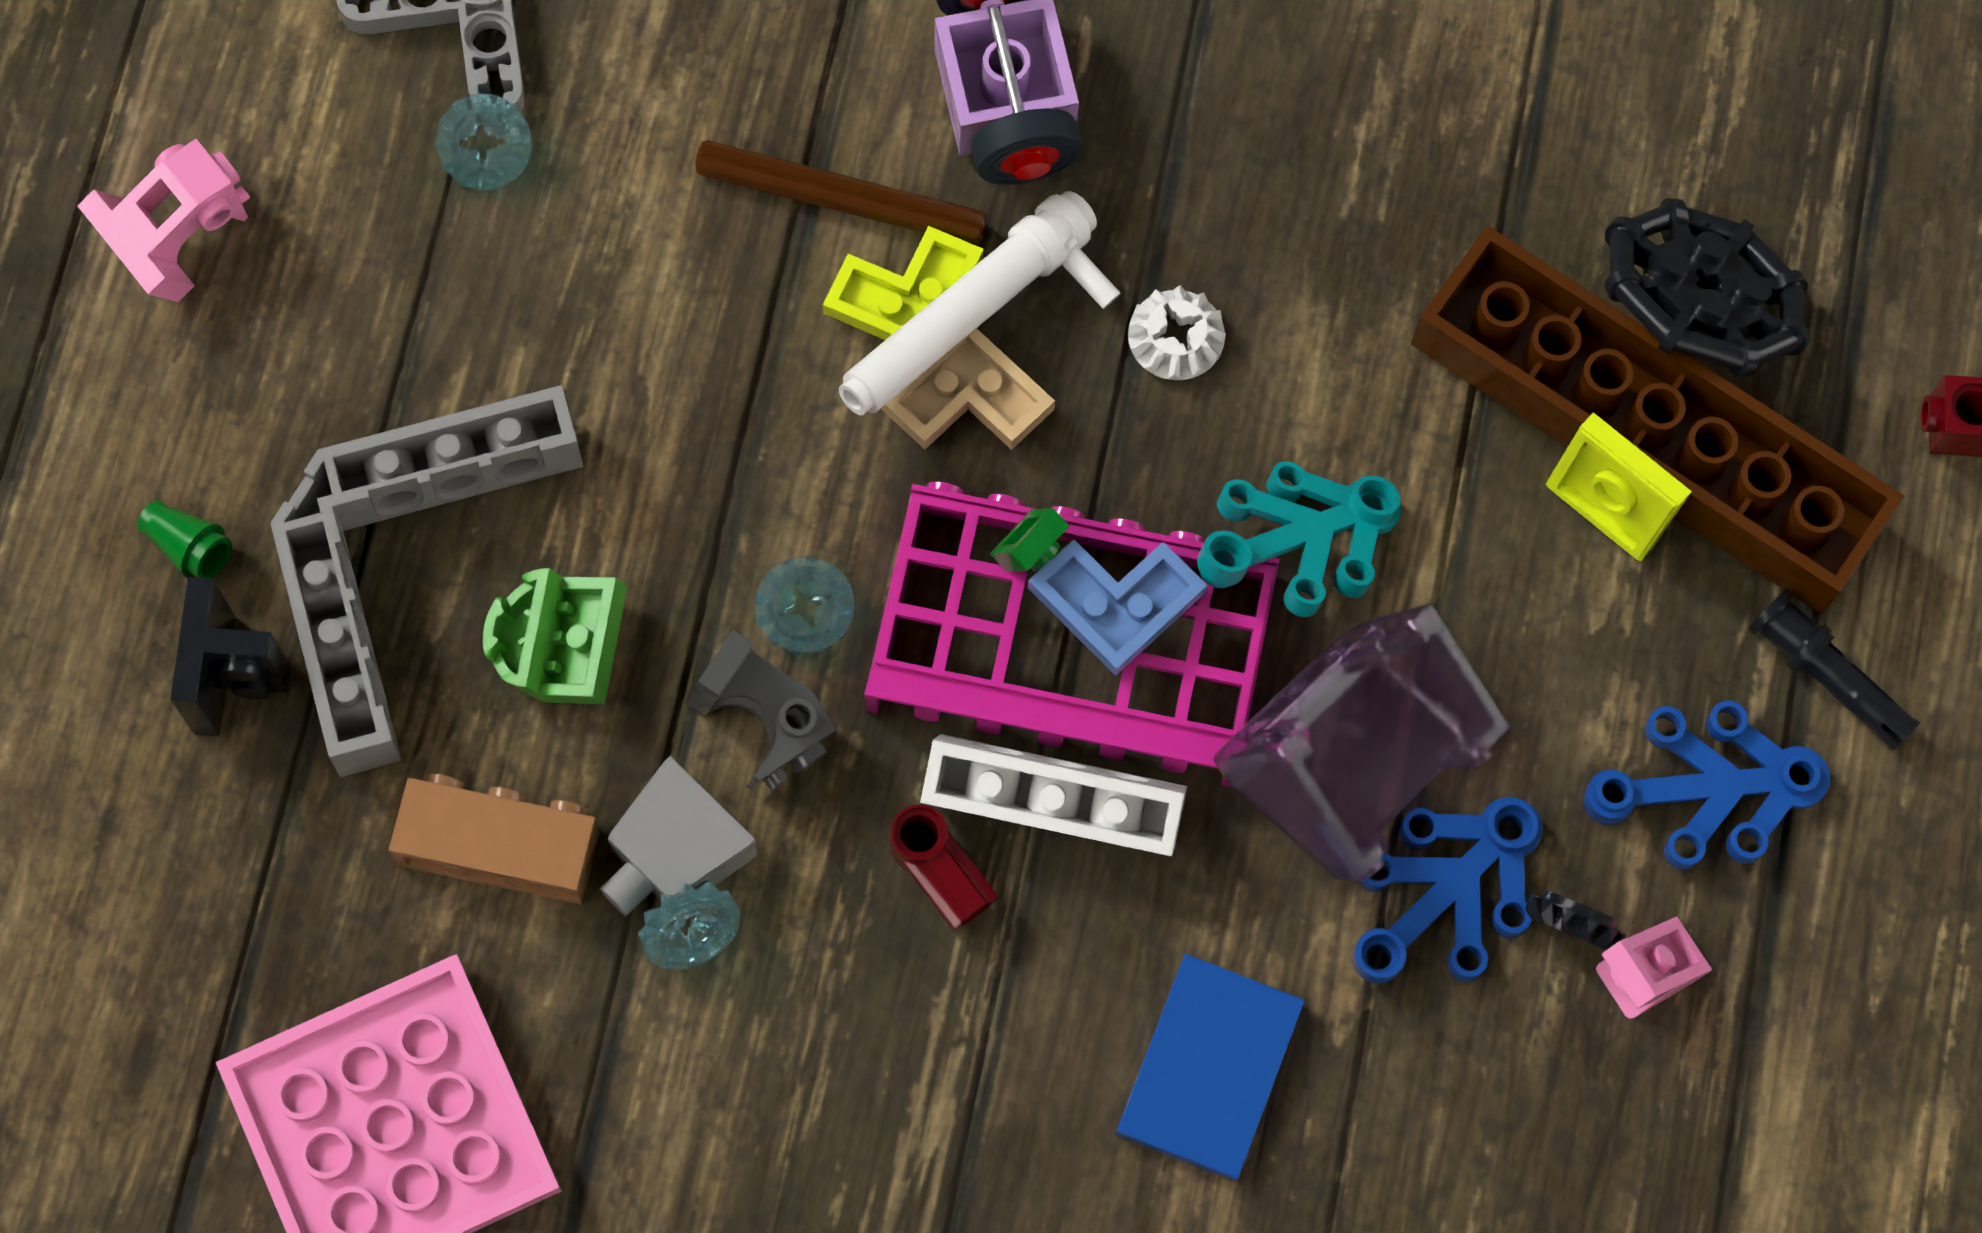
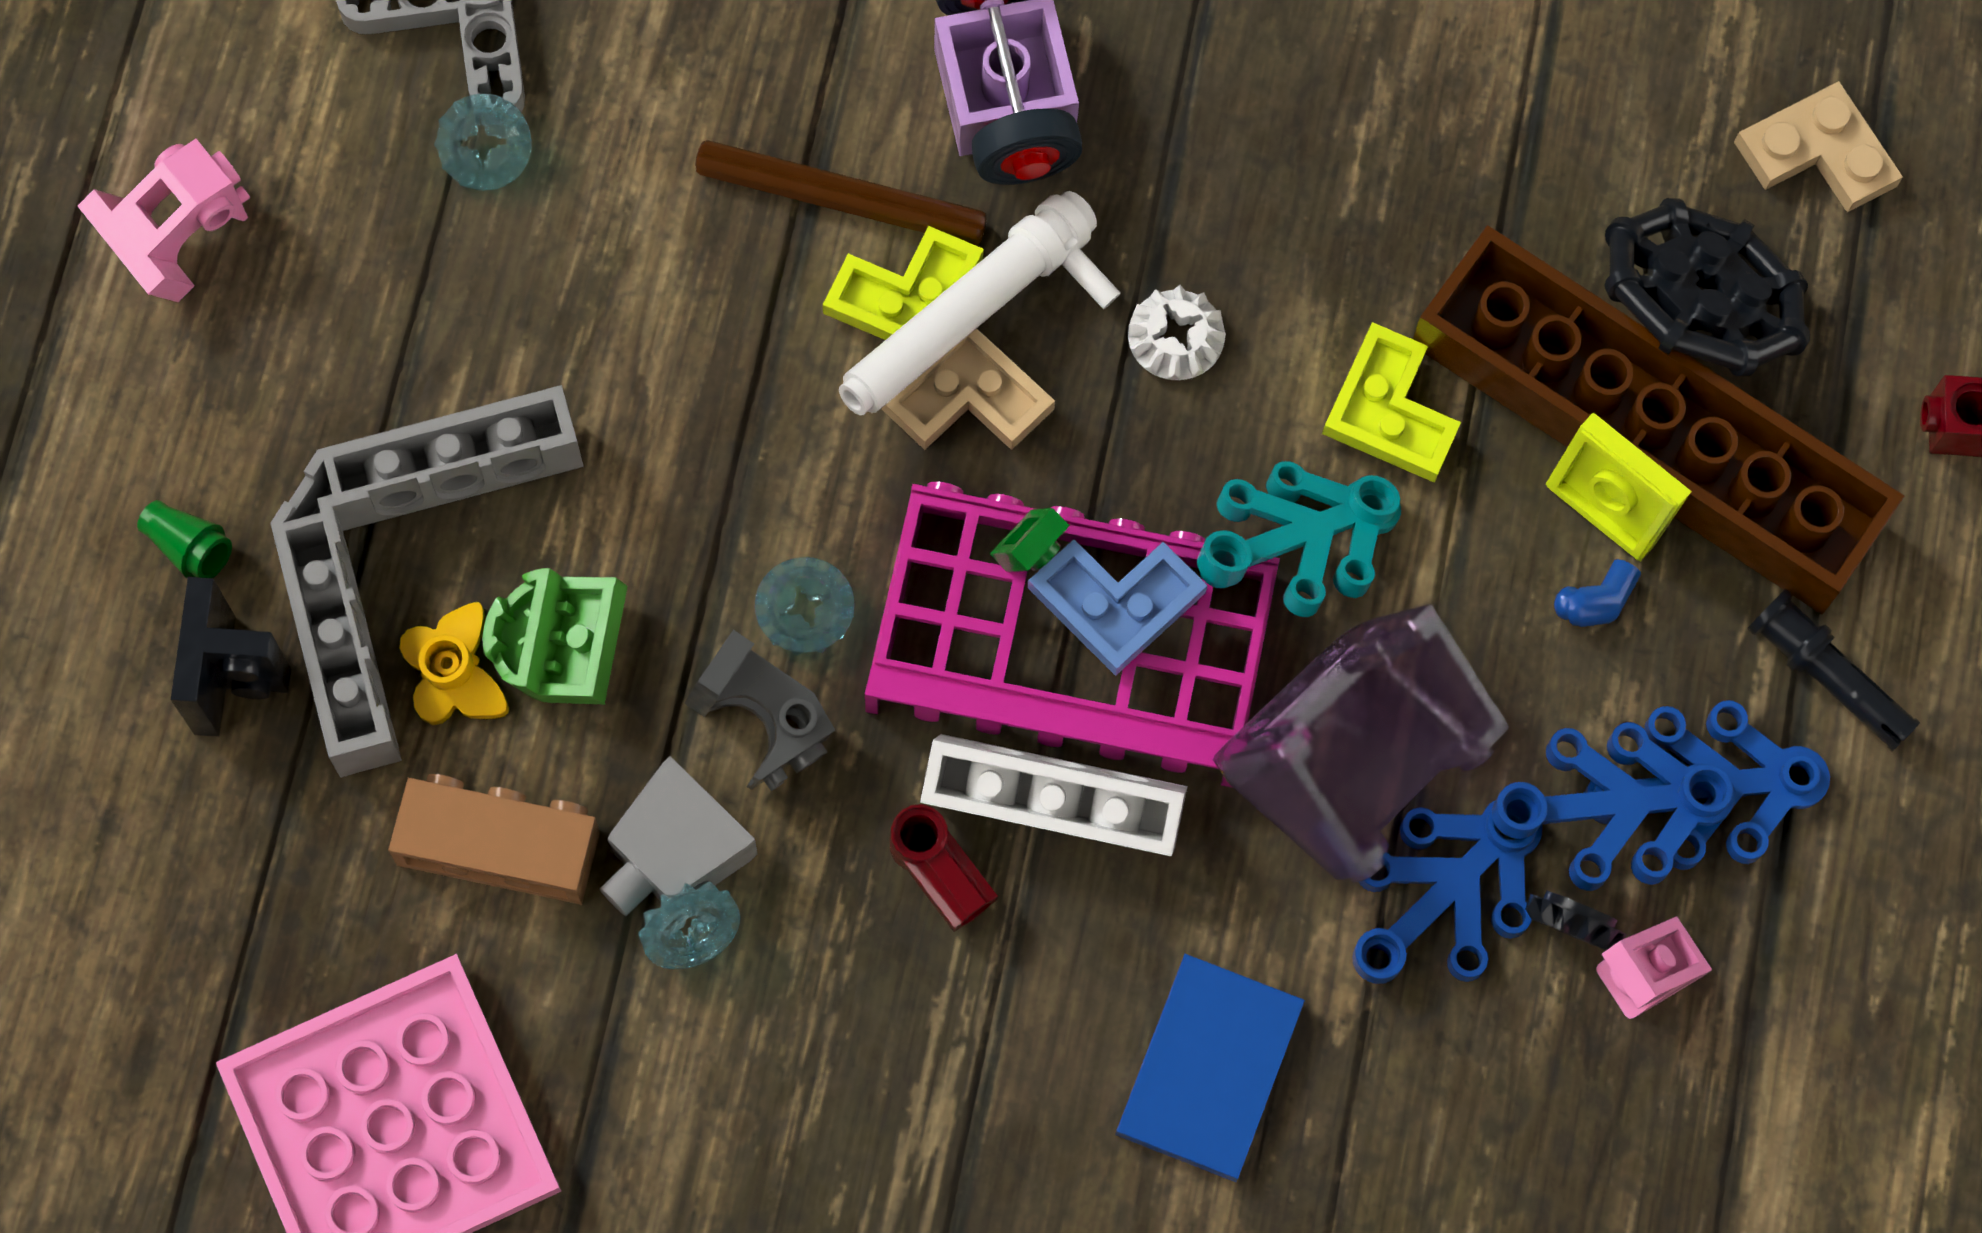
none -> yellow animal [399,602,509,725]
none -> neon yellow plate [1322,322,1461,483]
none -> blue plant [1492,722,1735,891]
none -> blue arm [1554,559,1641,627]
none -> tan plate [1734,81,1903,213]

